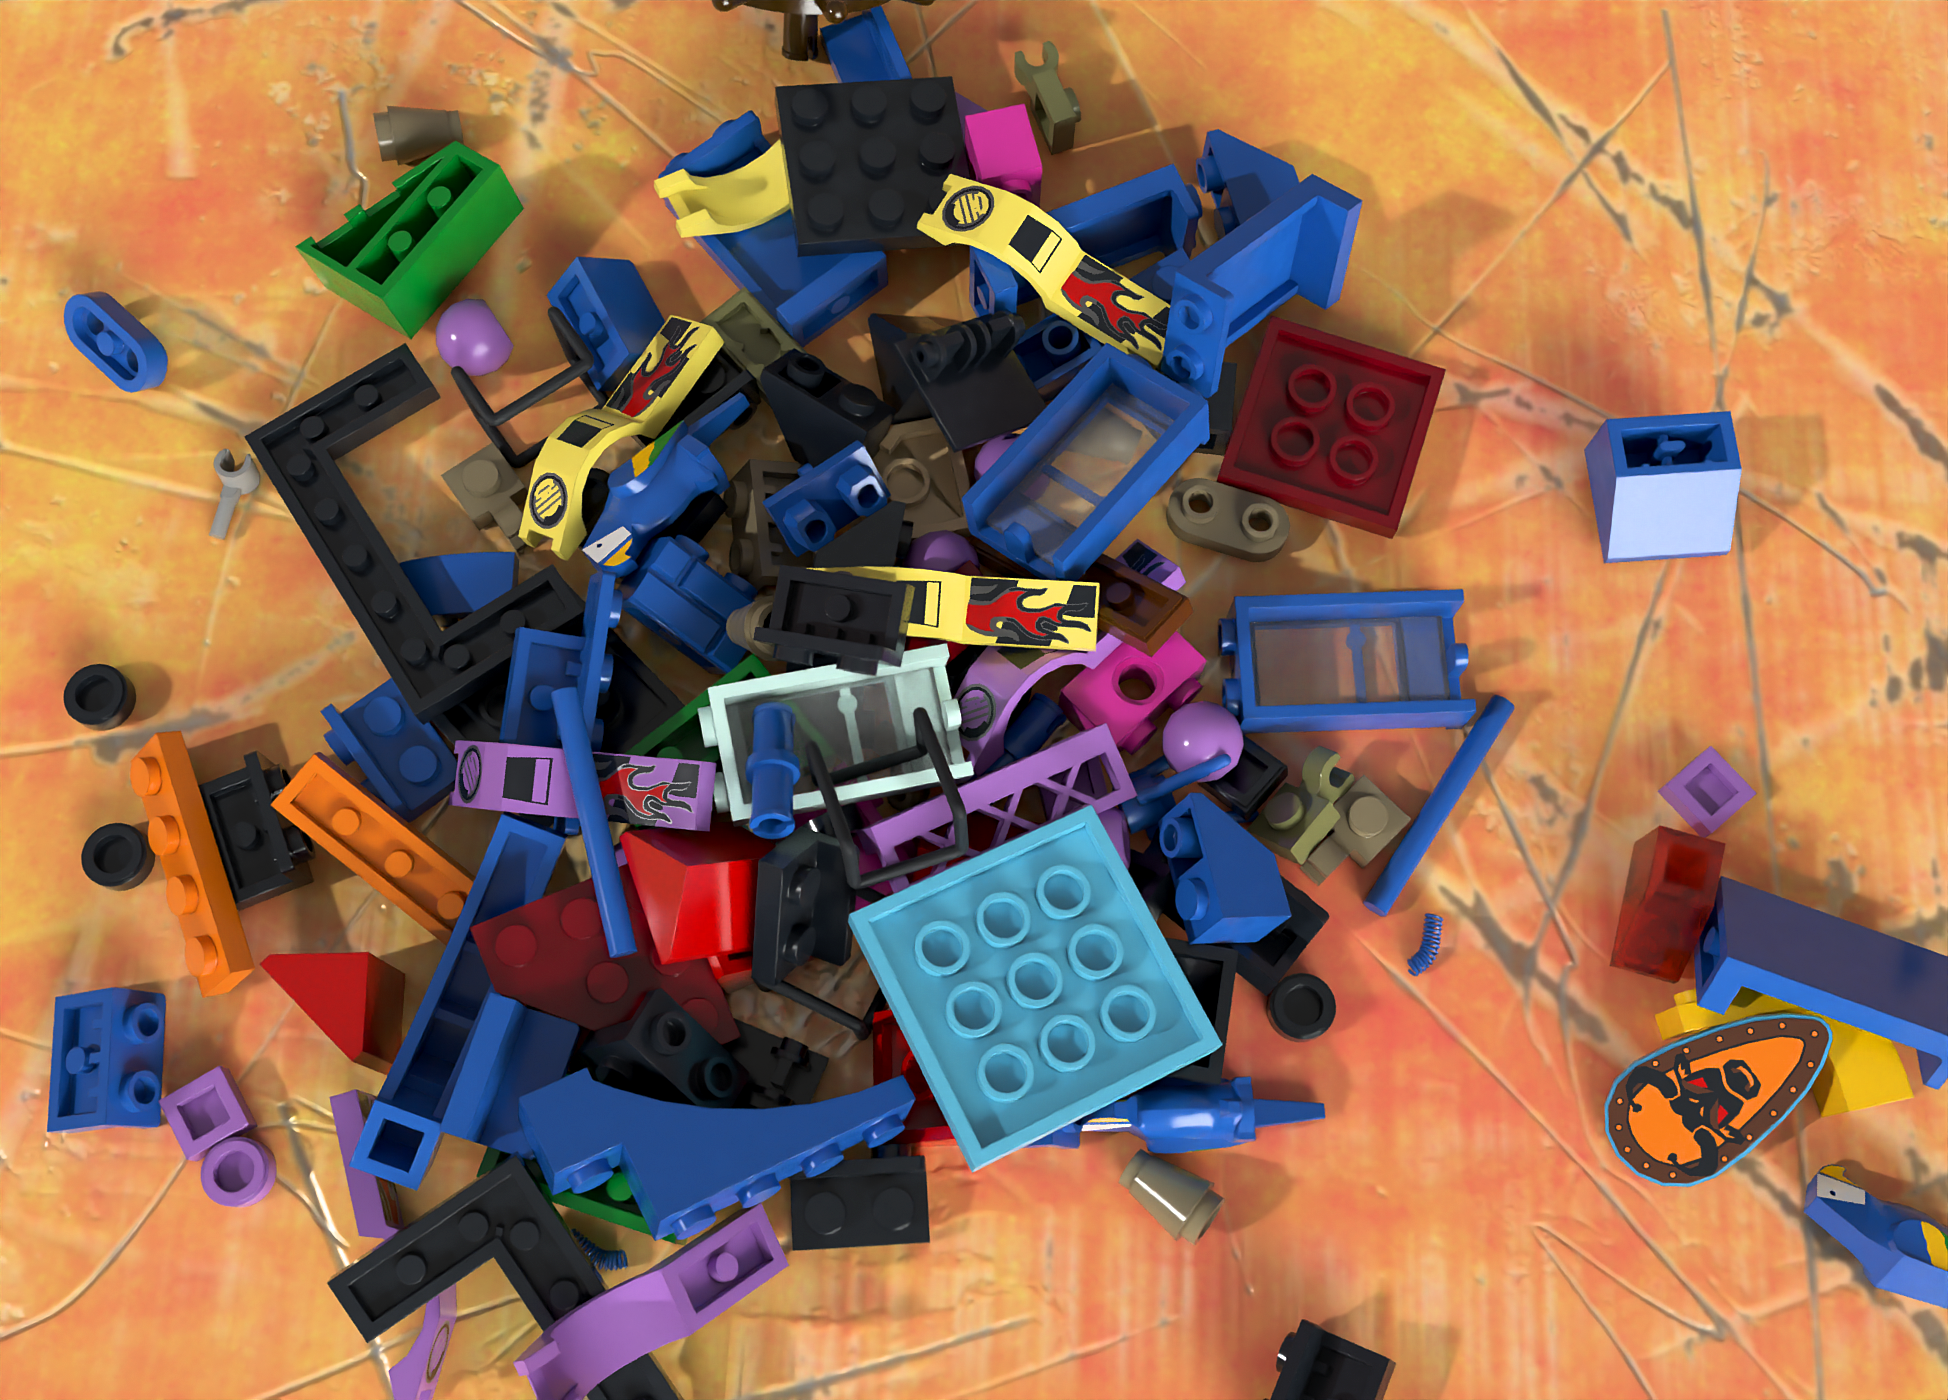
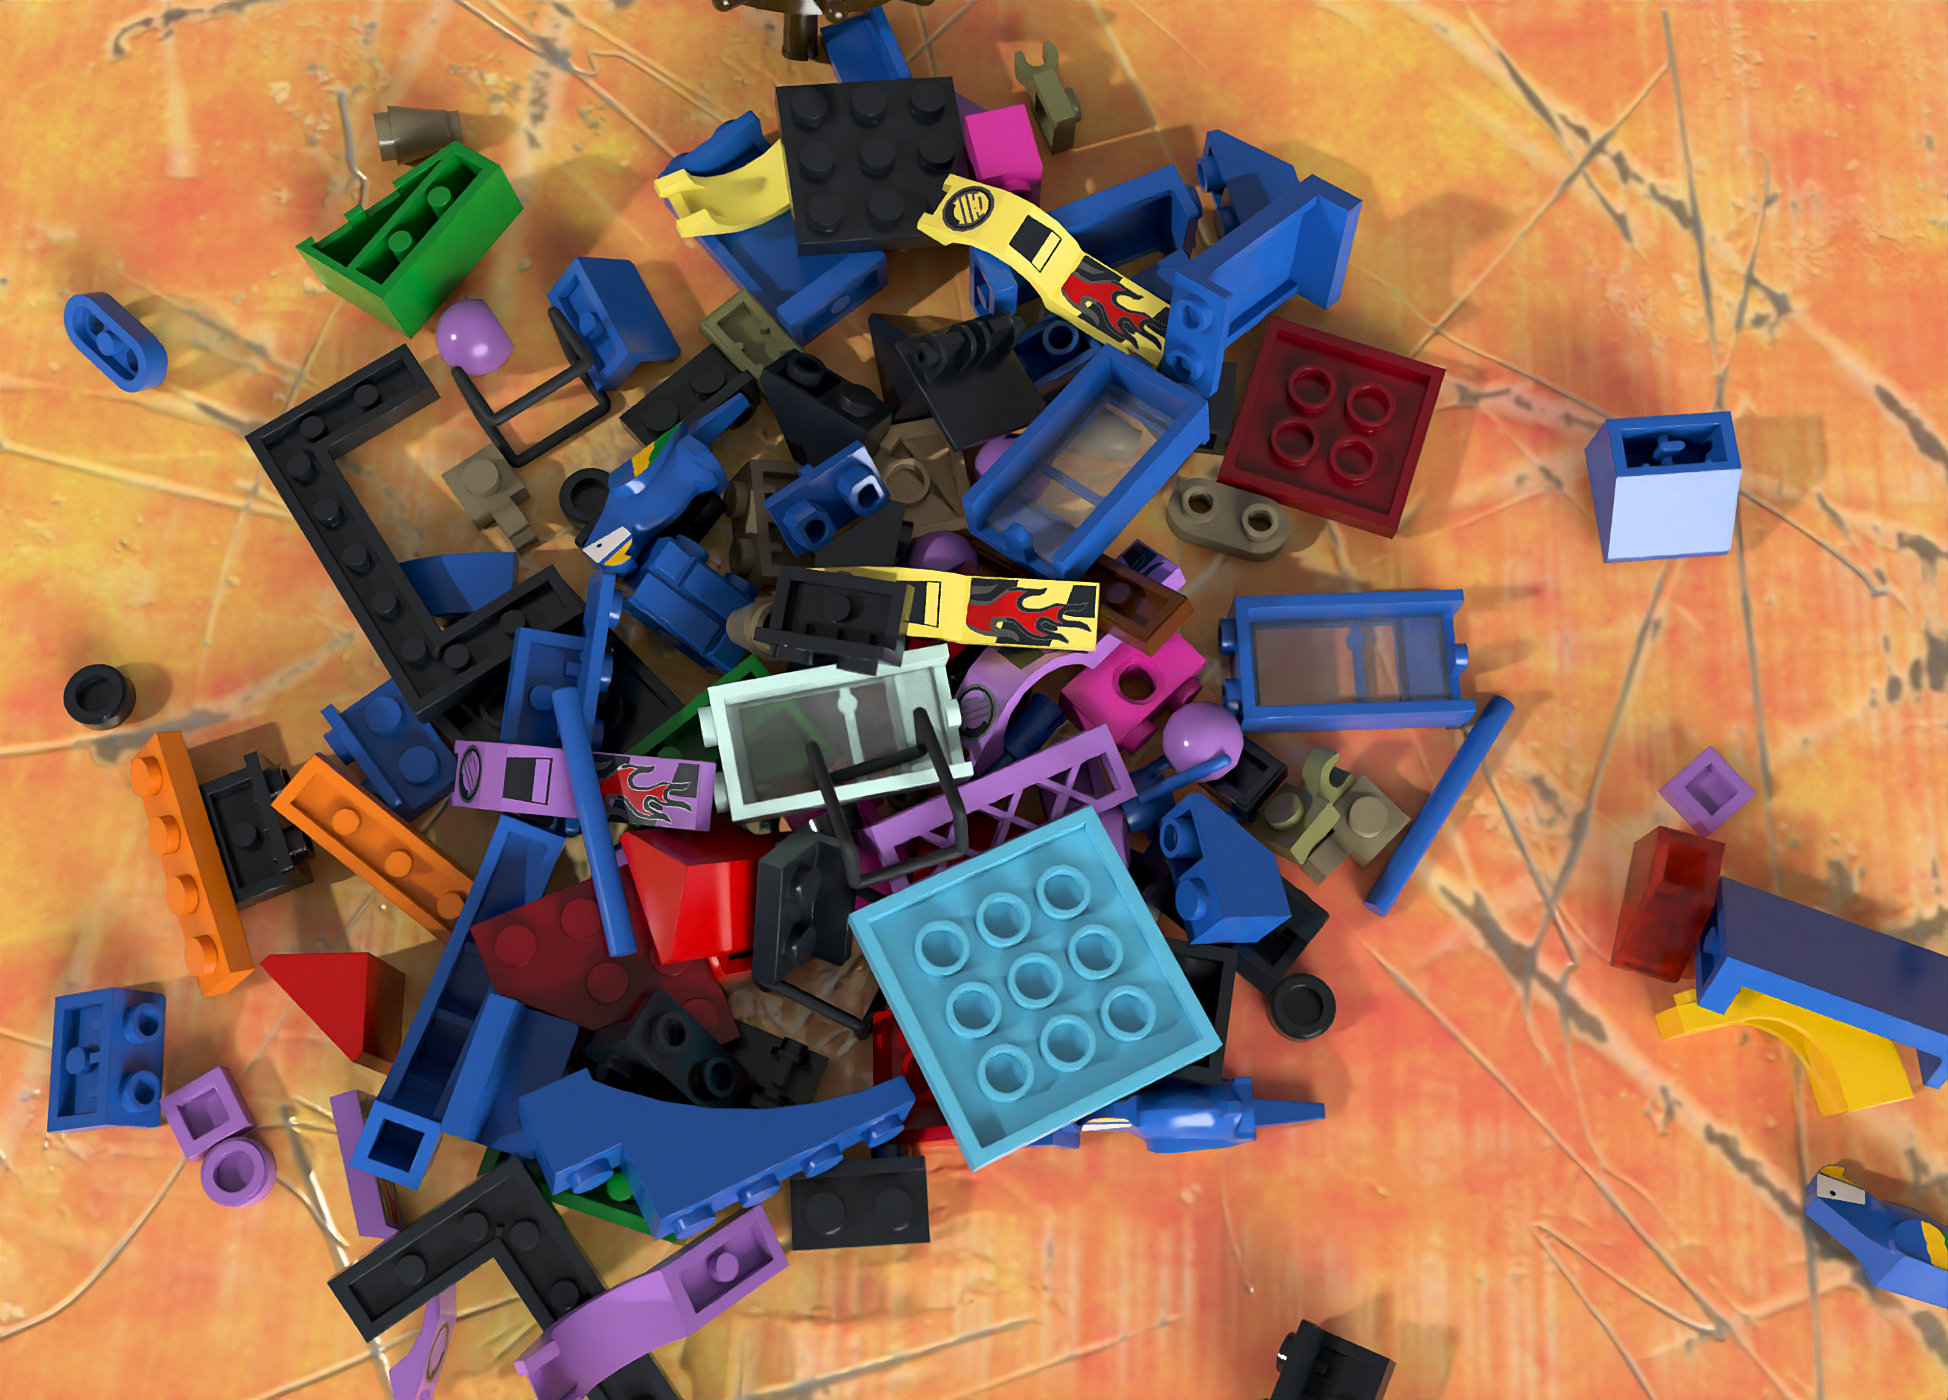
black tile [81,823,155,891] -> none
light grey hand [209,449,260,540] -> none
light yellow piece [518,315,725,561] -> none
blue leg [571,1228,628,1271] -> none
blue pin [745,702,800,839] -> none
dark tan cone [1119,1149,1225,1245] -> none
blue leg [1407,913,1443,976] -> none
shield [1604,1012,1832,1187] -> none

